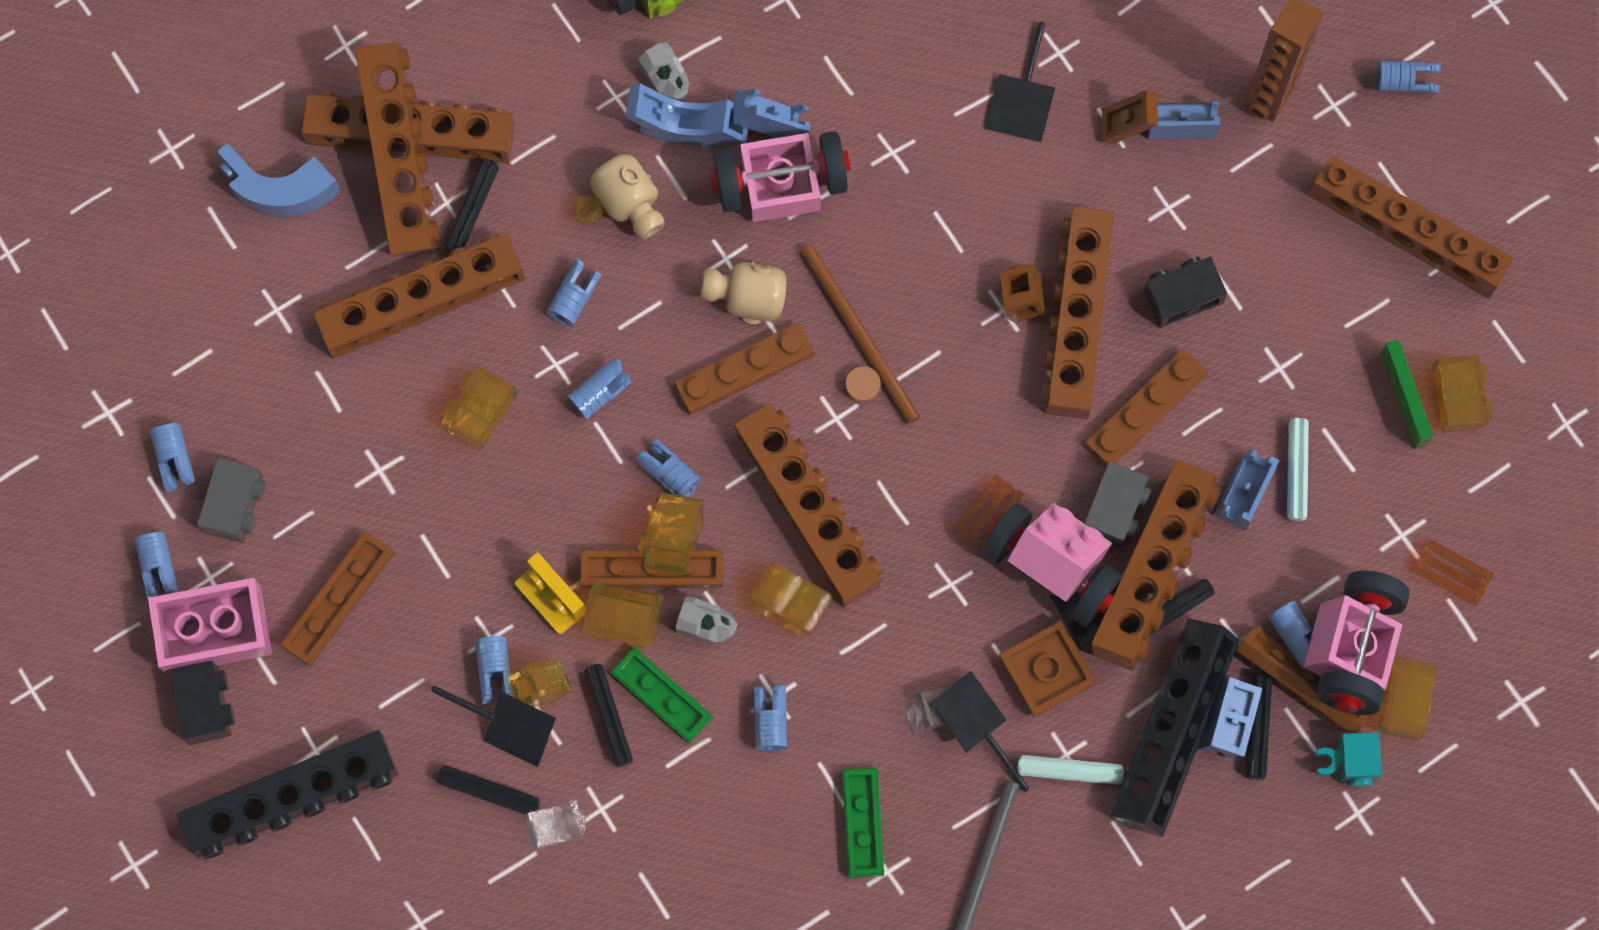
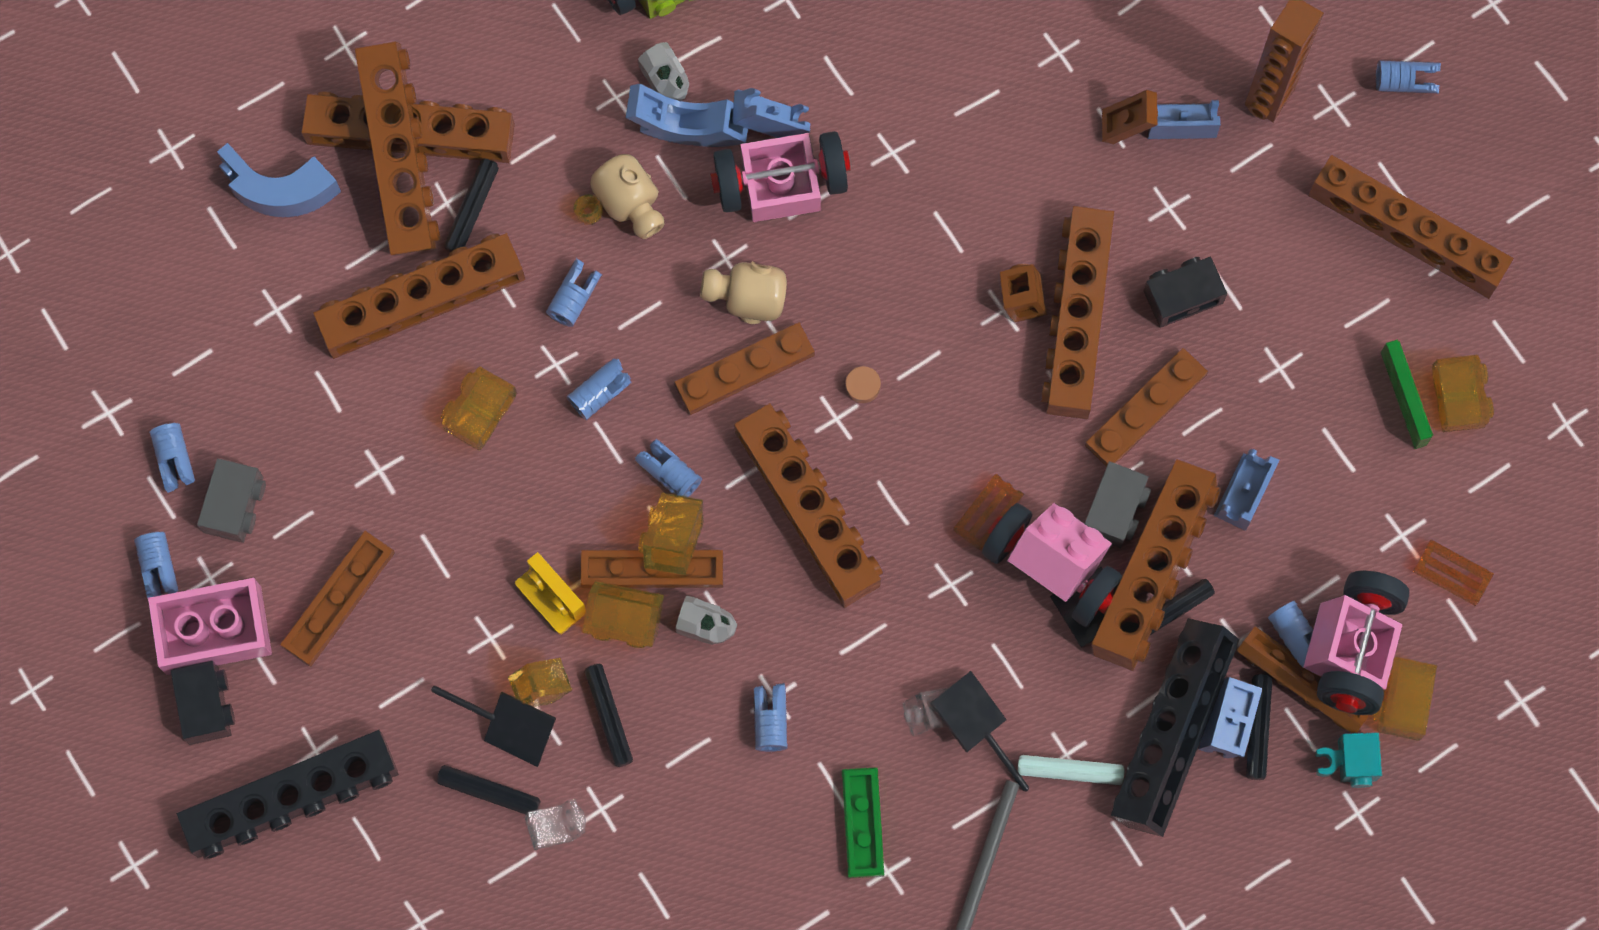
medium blue hinge [475,636,514,704] -> none
green tile [610,646,714,744] -> none
clear yellow brick [749,562,833,638] -> none
dark orange piece [801,245,920,424] -> none
black piece [985,22,1055,142] -> none
dark orange plate [999,621,1097,718] -> none
light aqua axle [1287,418,1309,521] -> none

